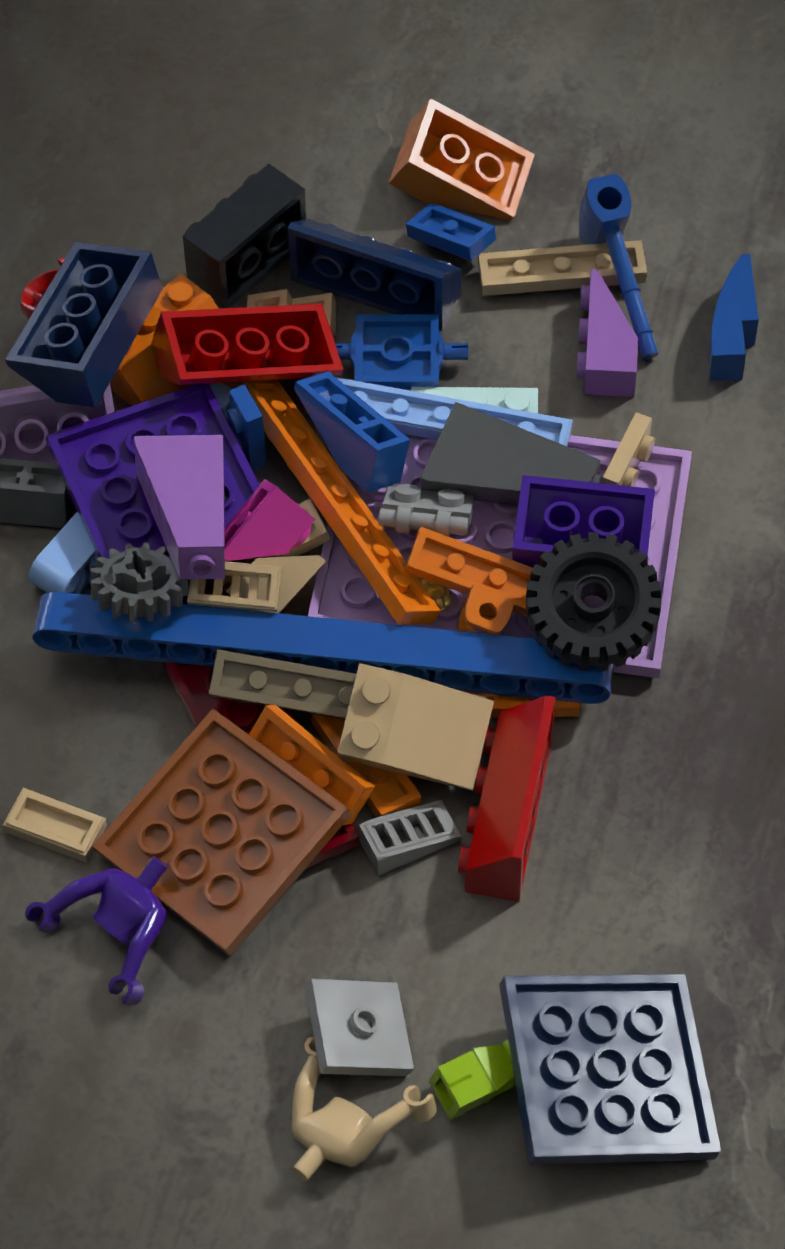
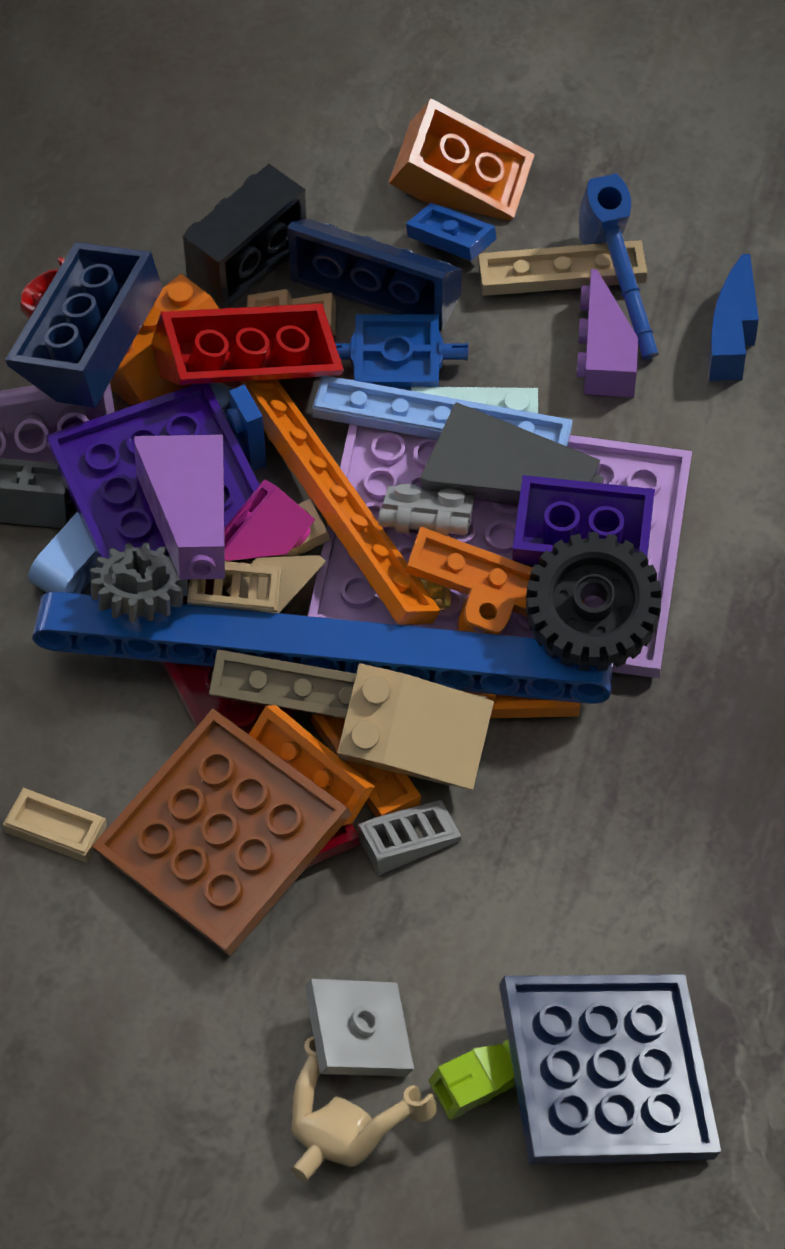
dark purple piece [25,856,168,1006] -> none
blue slope [294,372,410,493] -> none
red slope [458,696,555,902] -> none
tan plate [602,412,655,487] -> none

